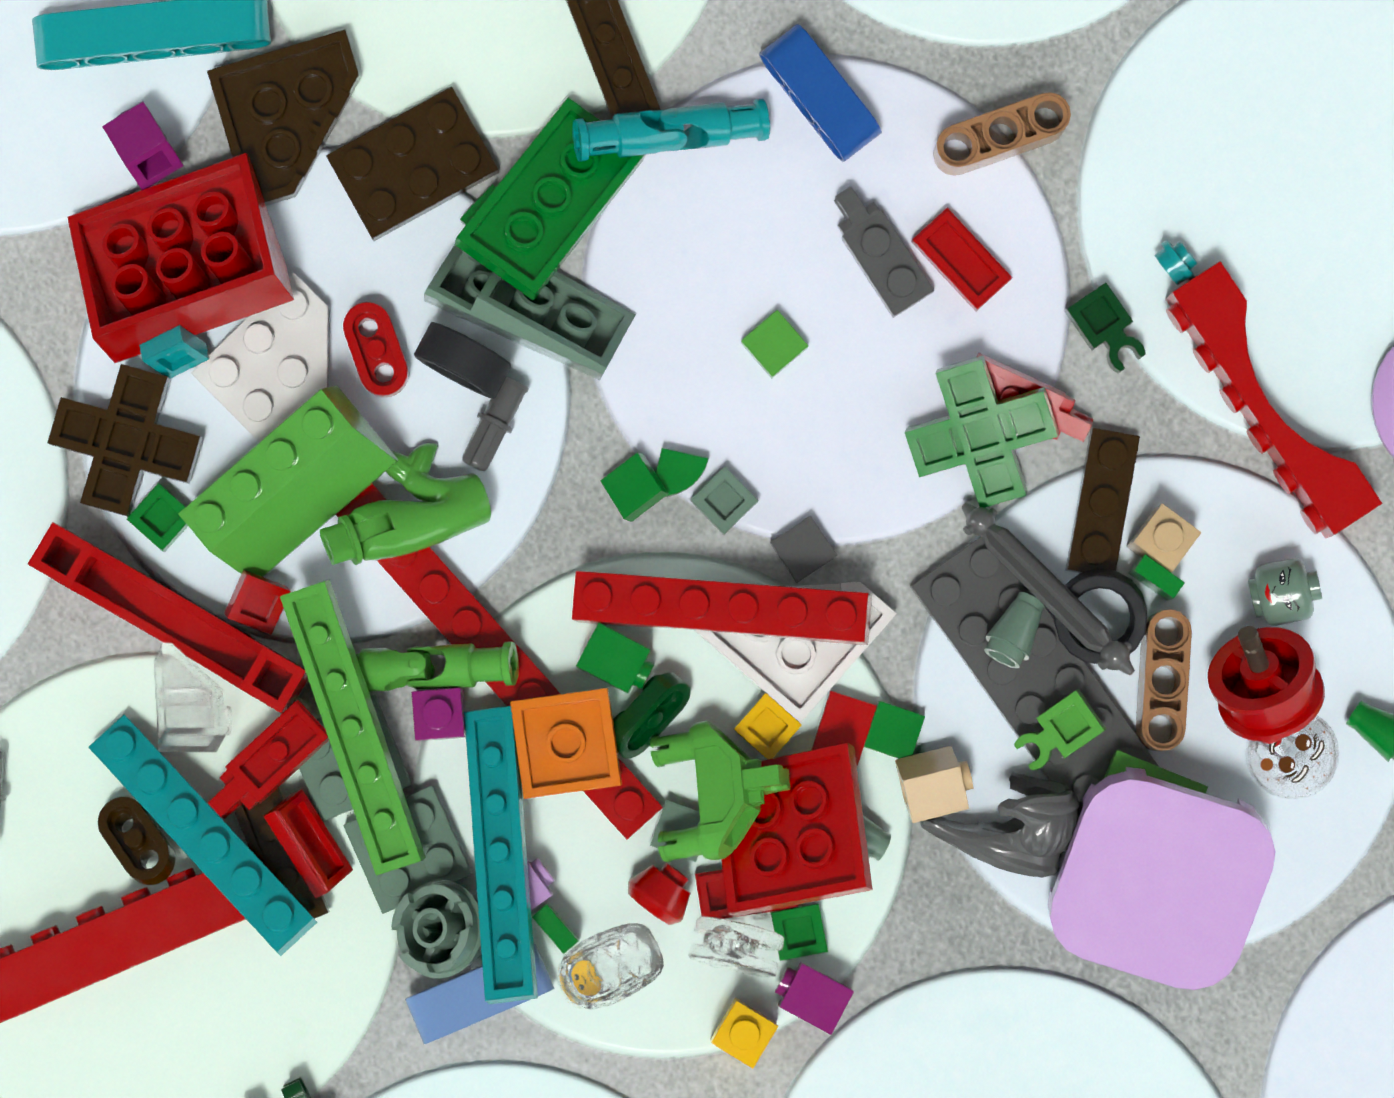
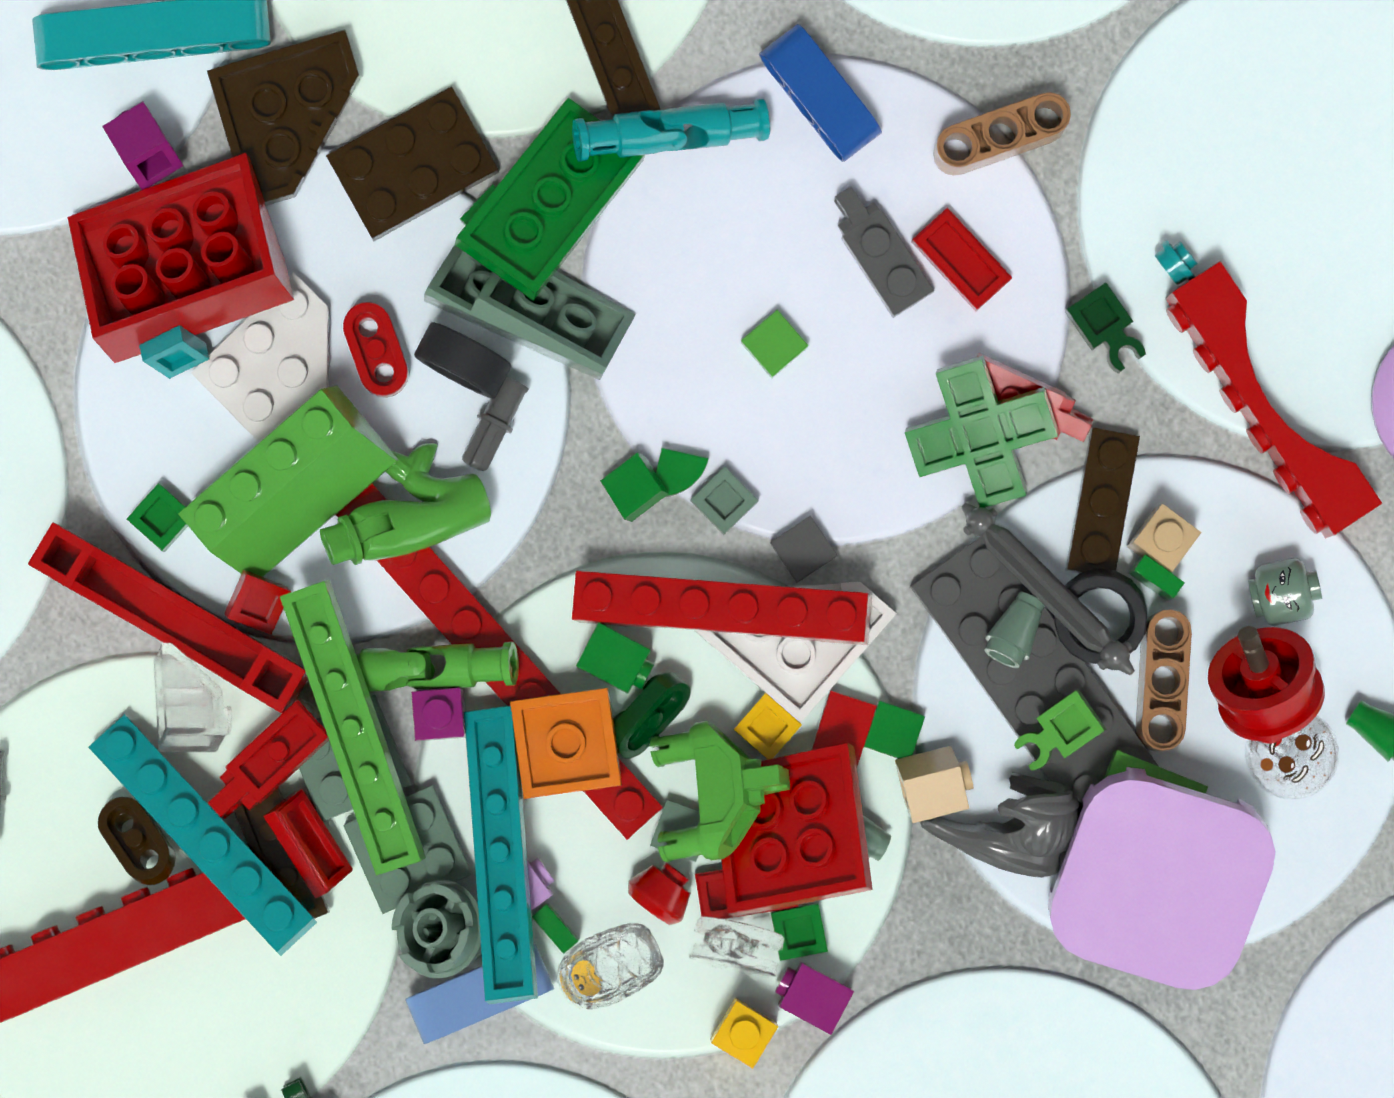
dark brown plate [47,364,203,517] -> none

